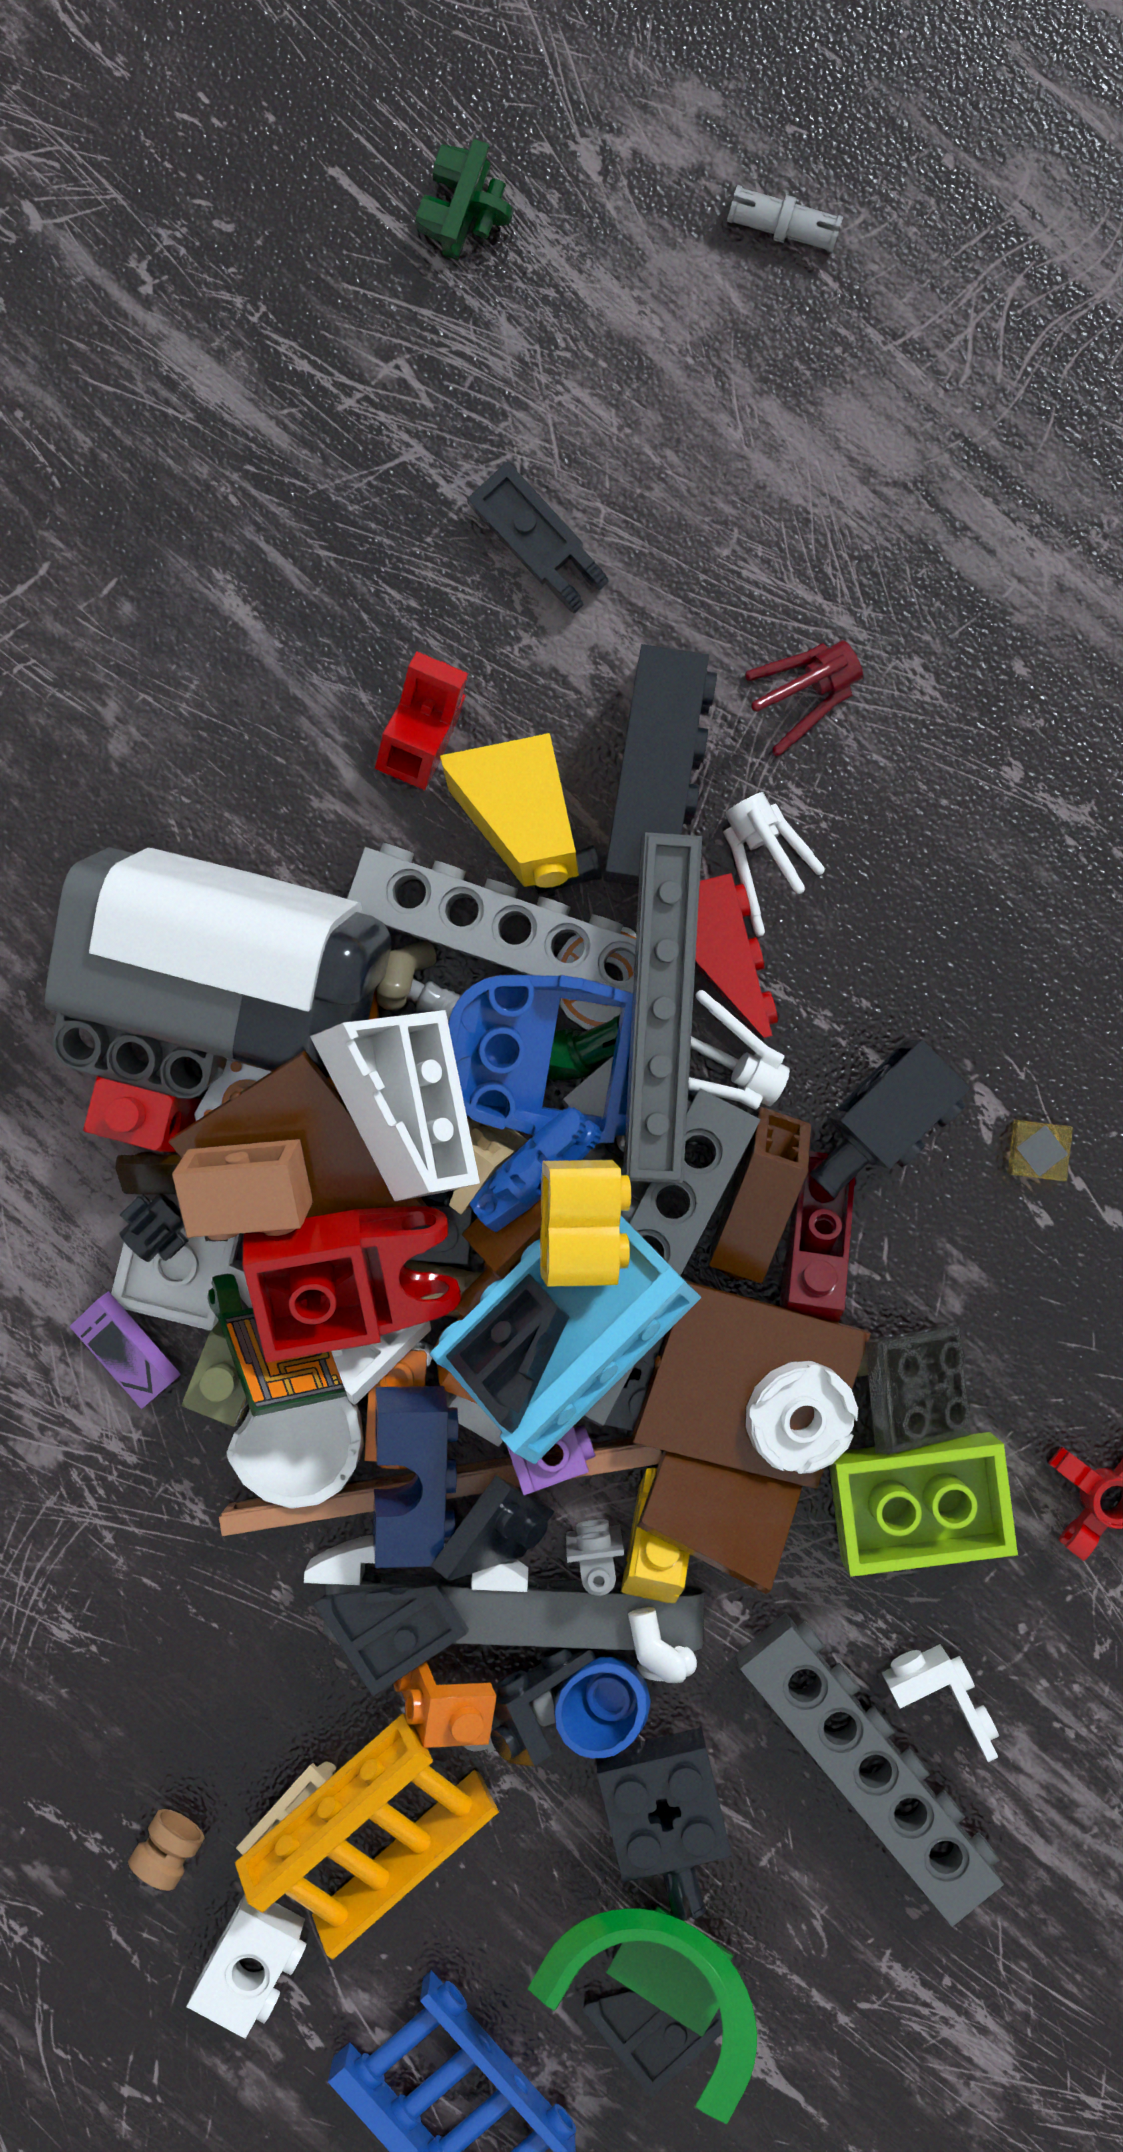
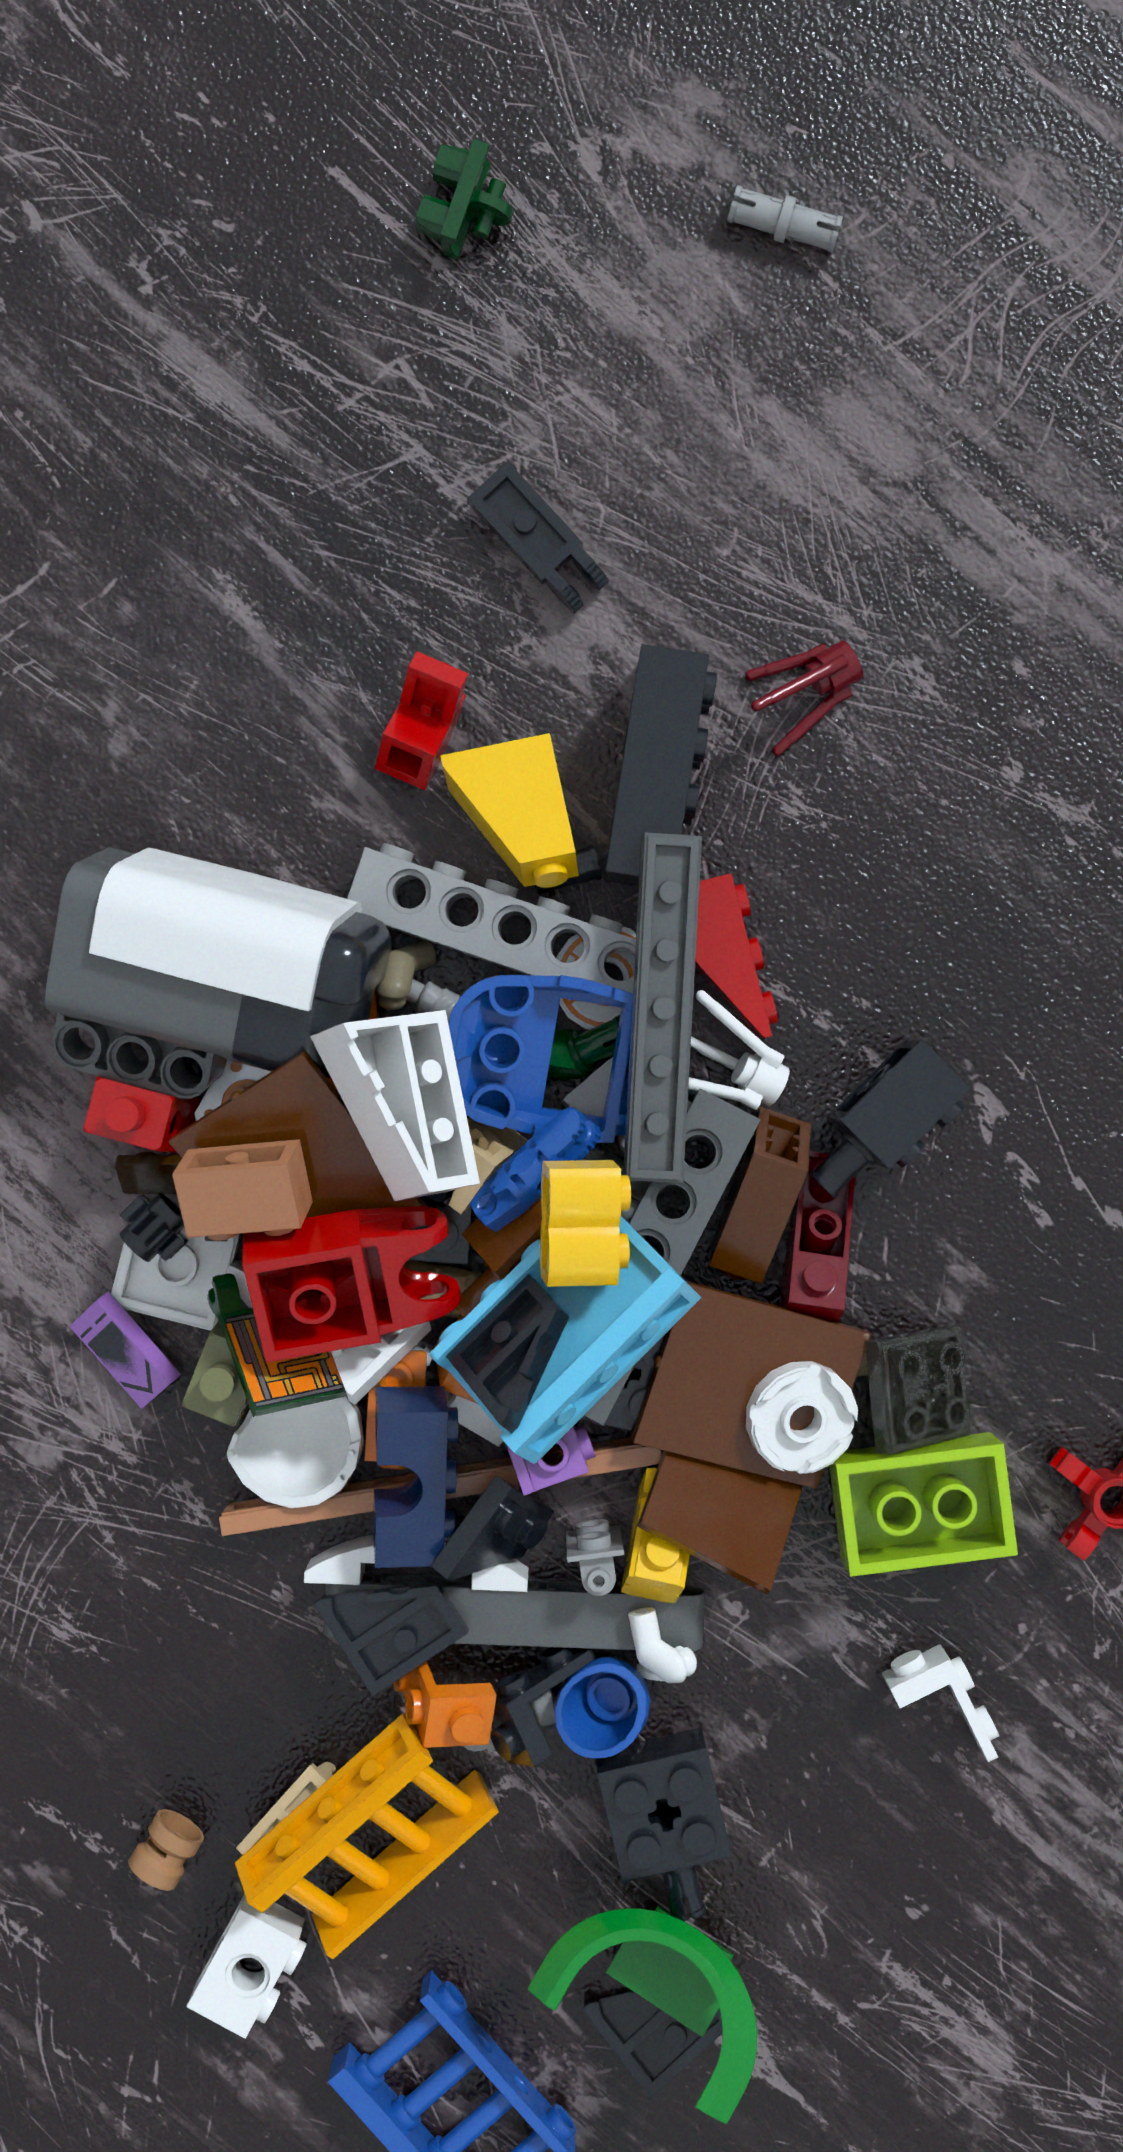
white plant [723,792,825,937] -> none
dark grey brick [736,1613,1004,1927] -> none
tile [1008,1120,1073,1181] -> none

